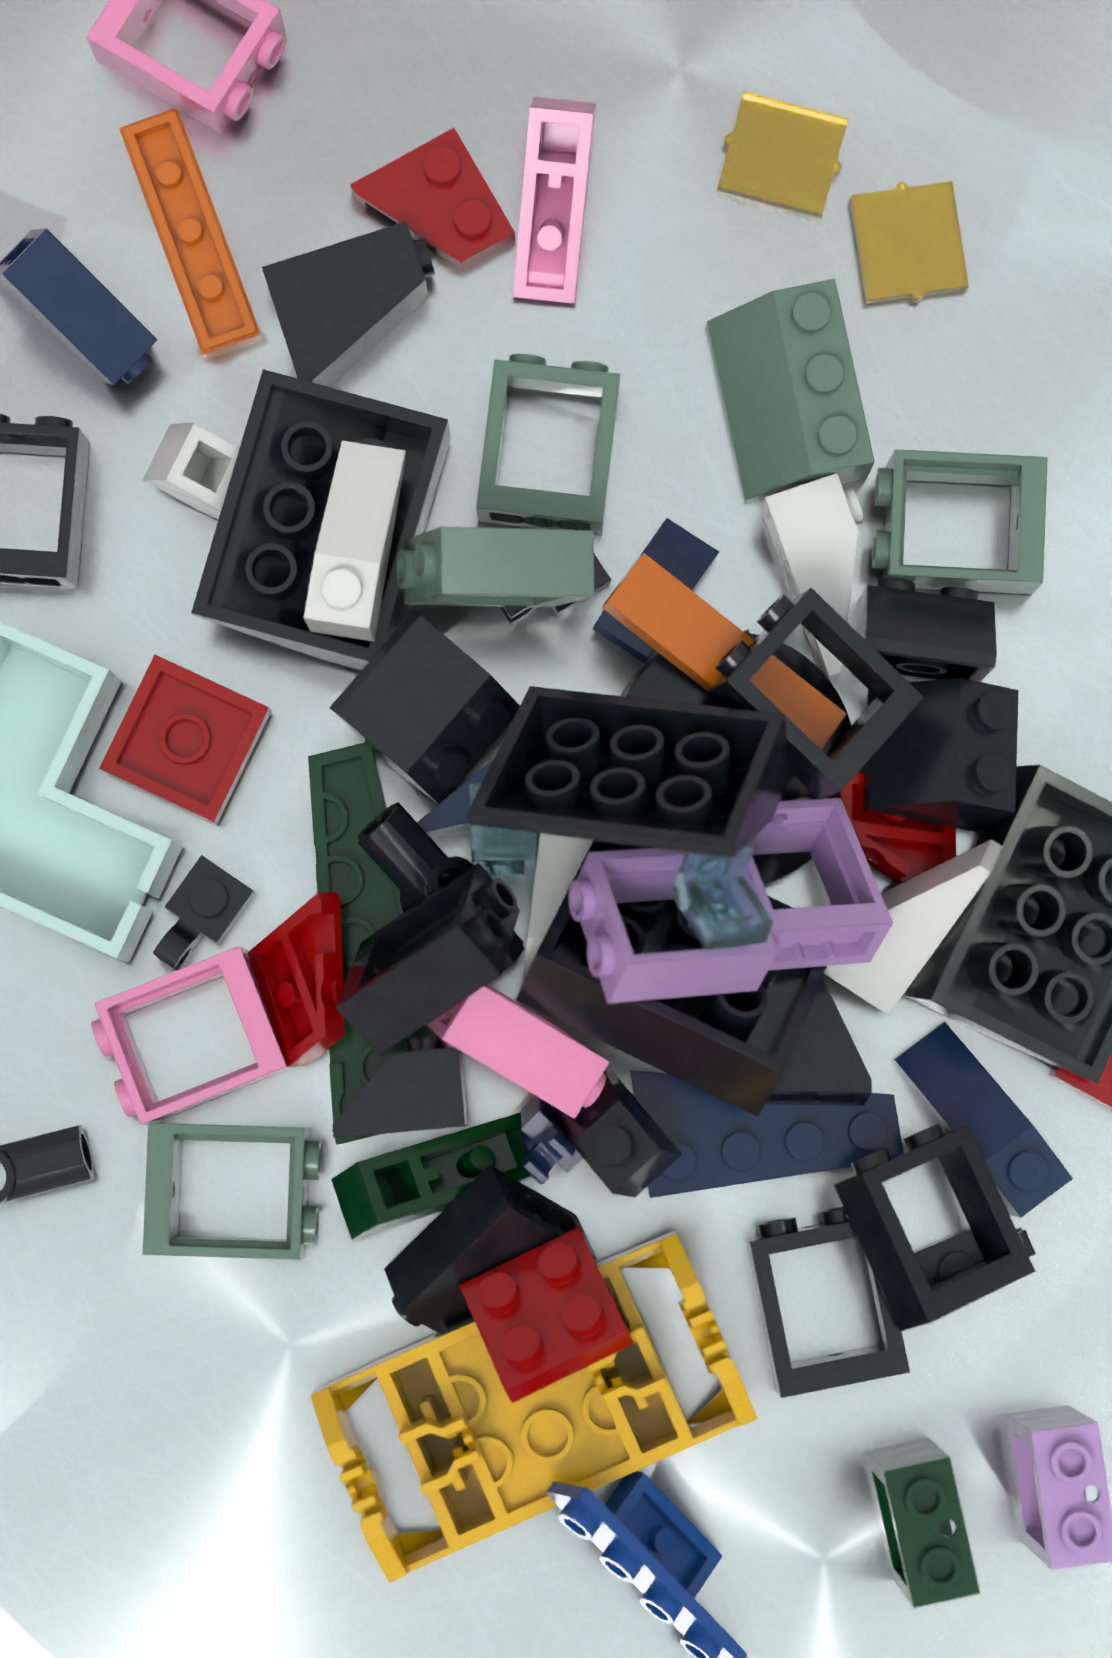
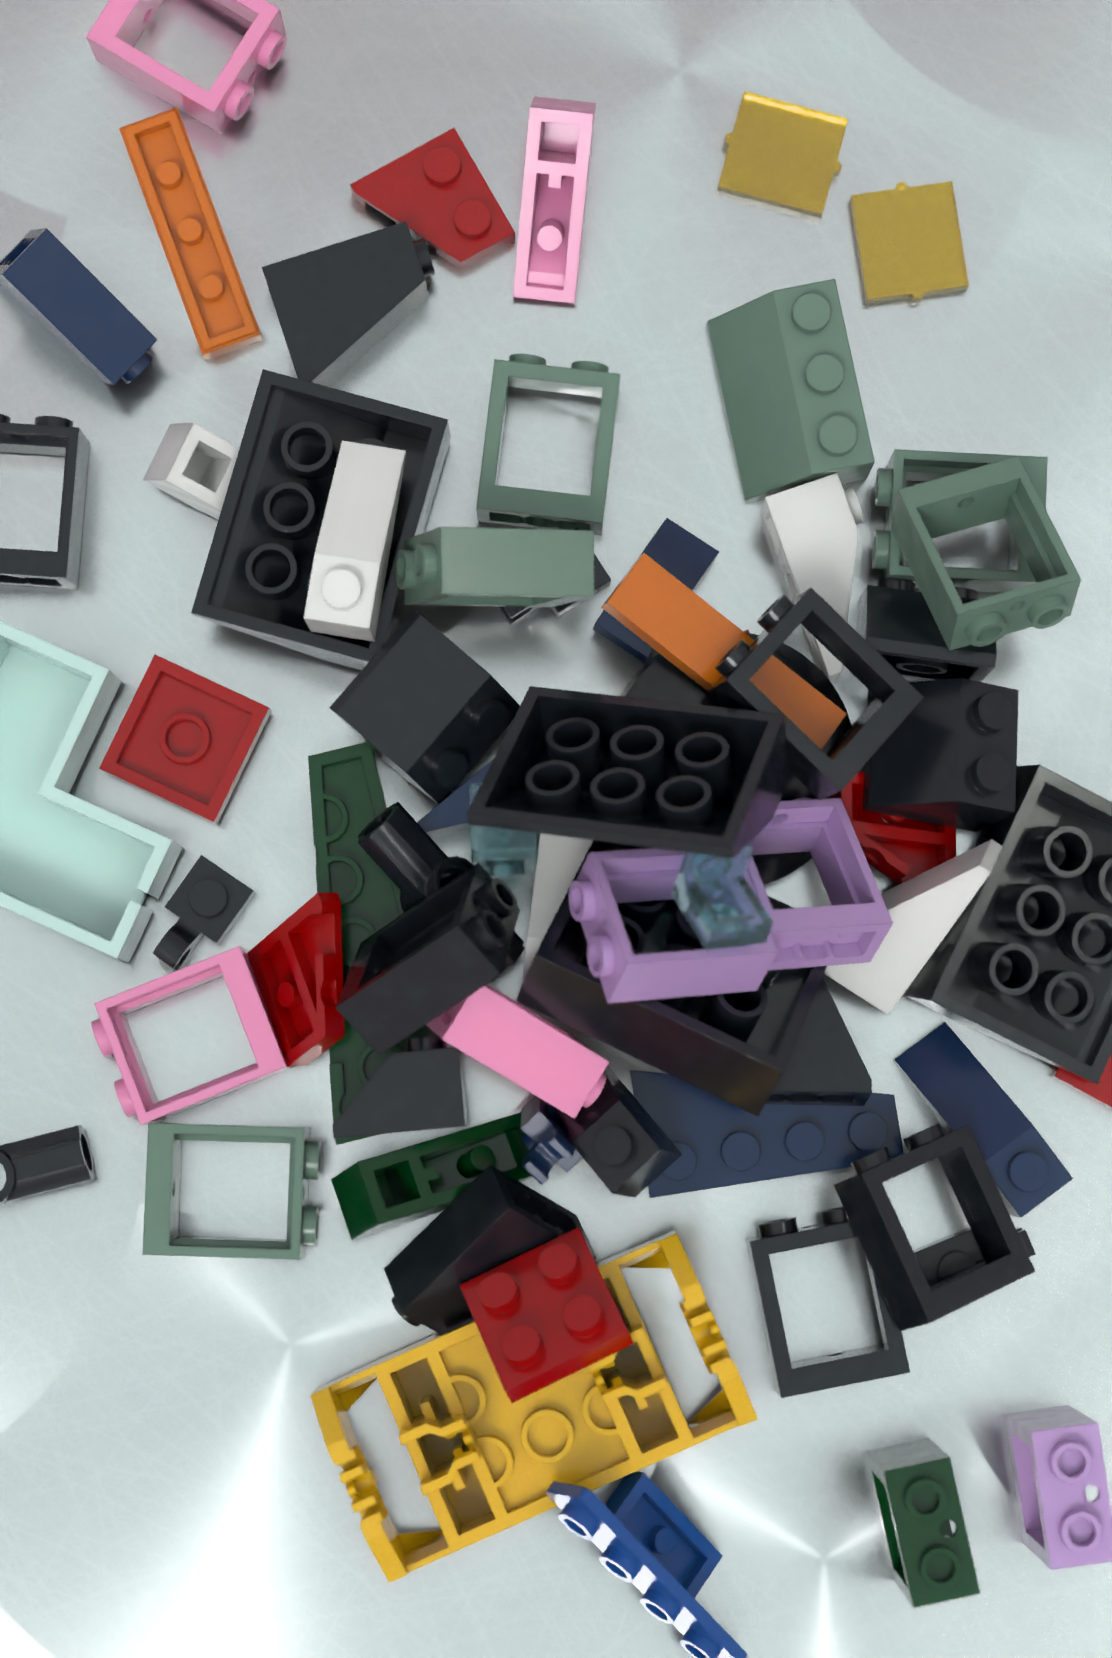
none -> sand green window [891,456,1081,651]

